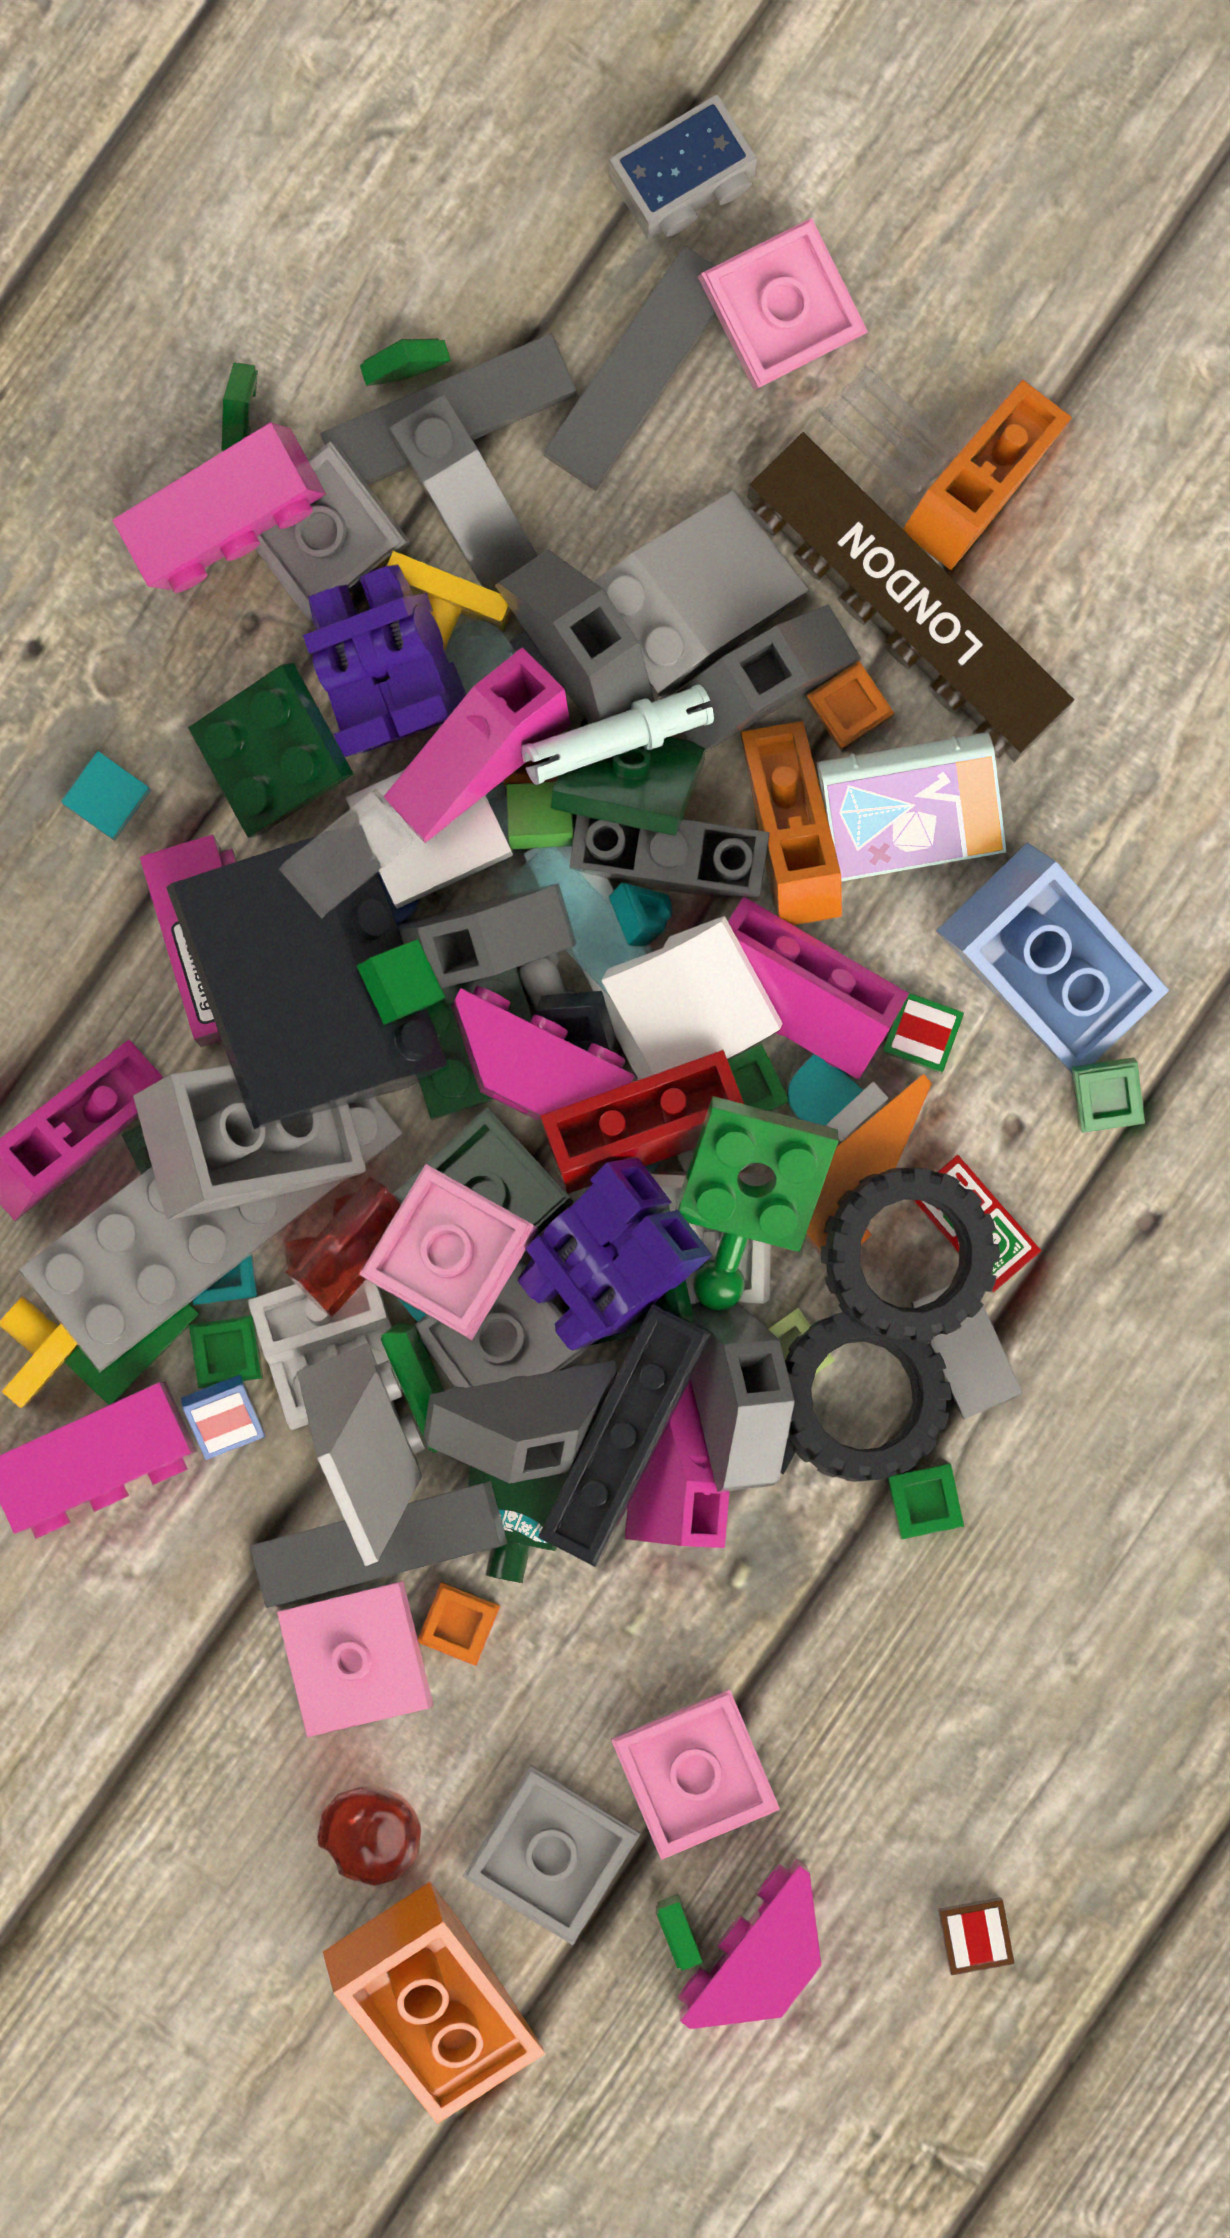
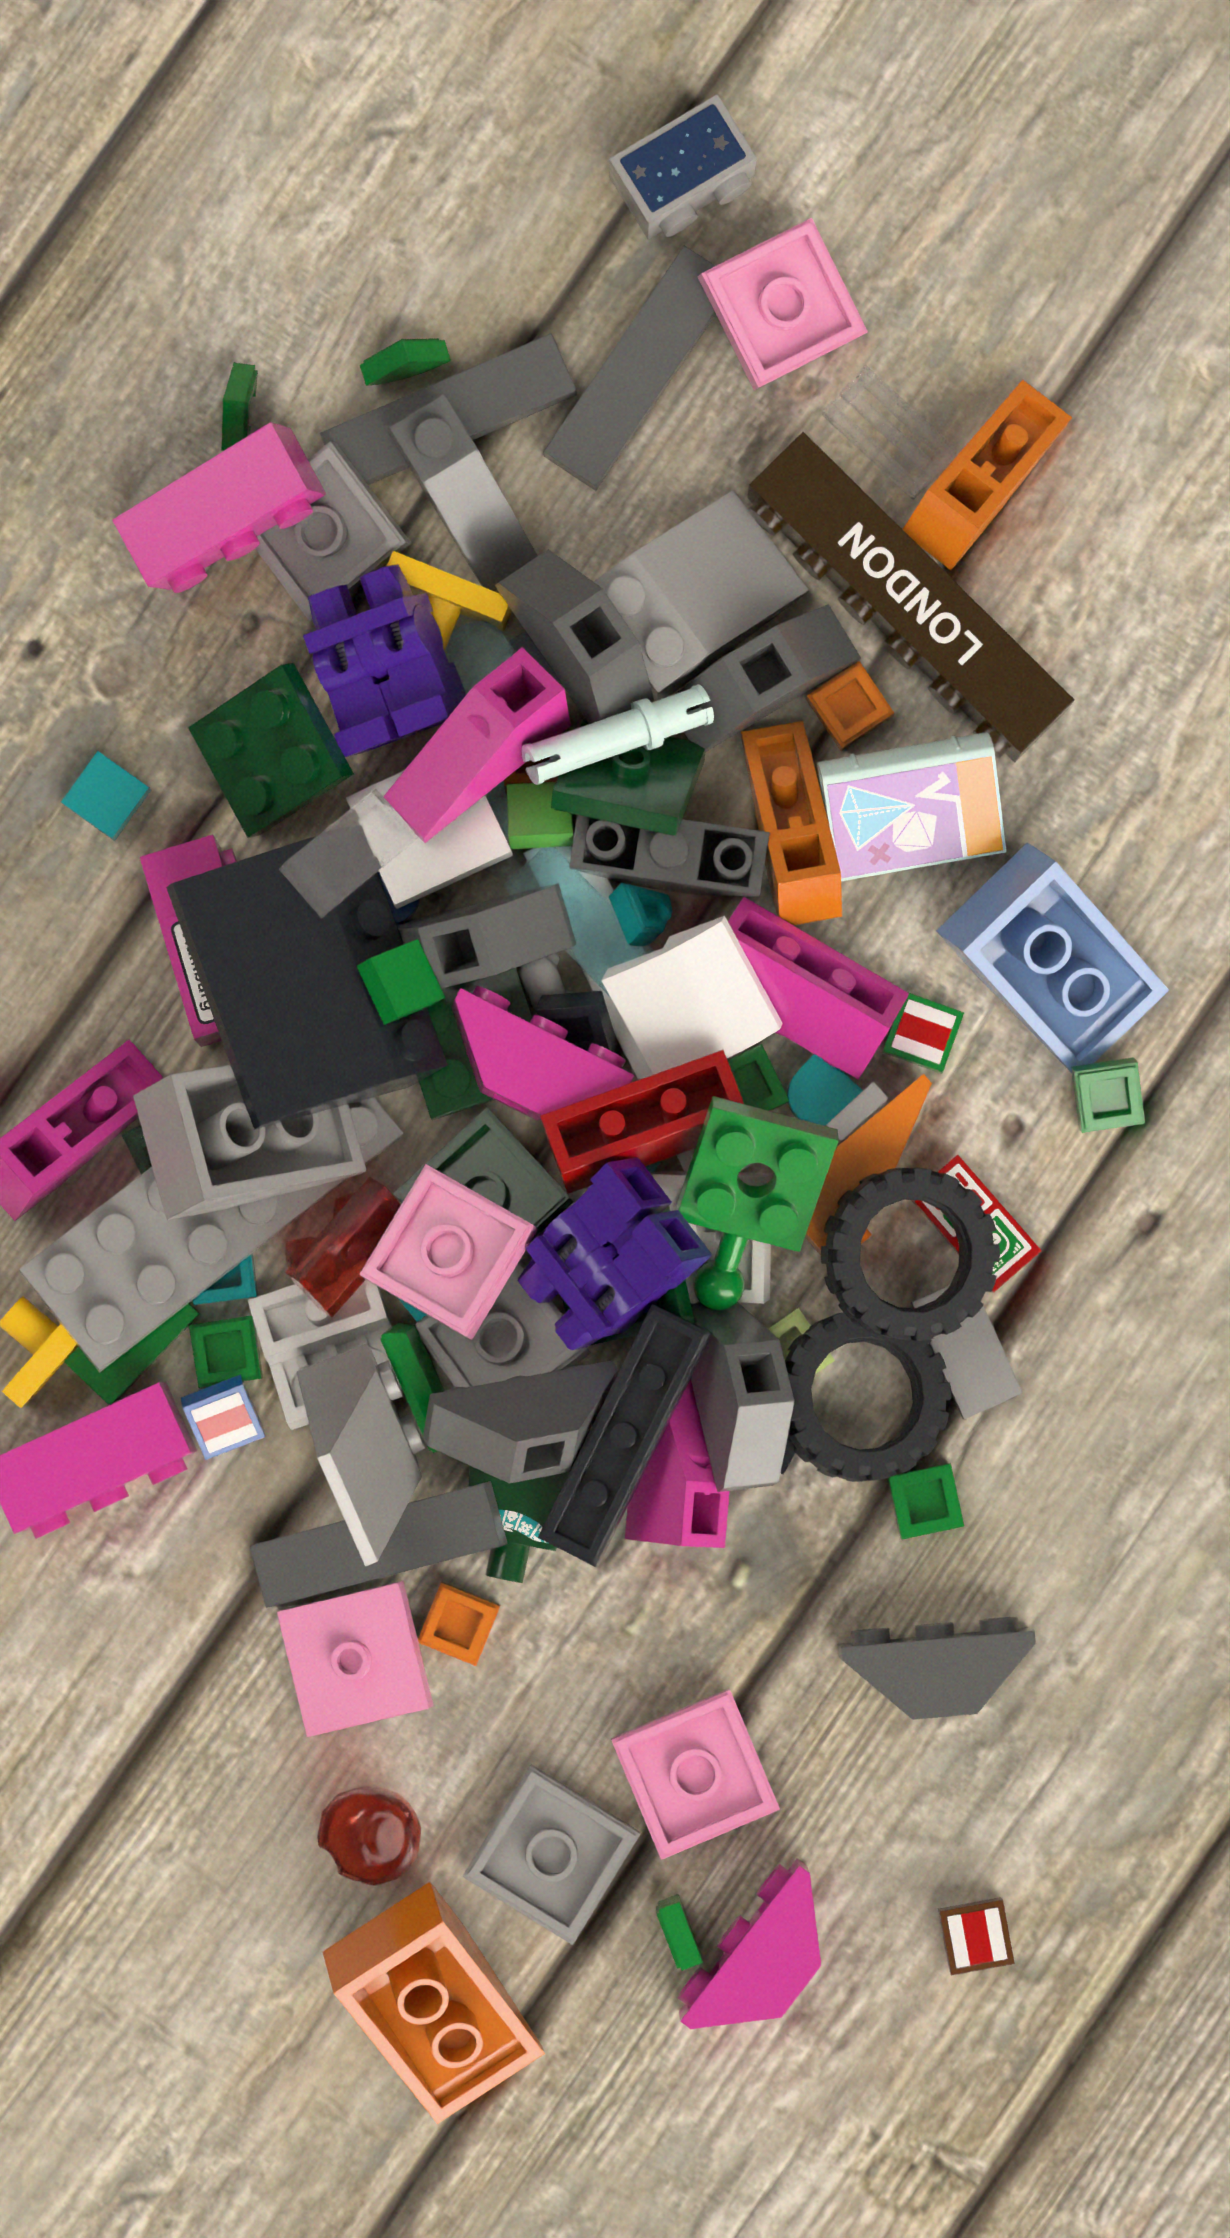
none -> dark grey slope [837,1617,1036,1720]

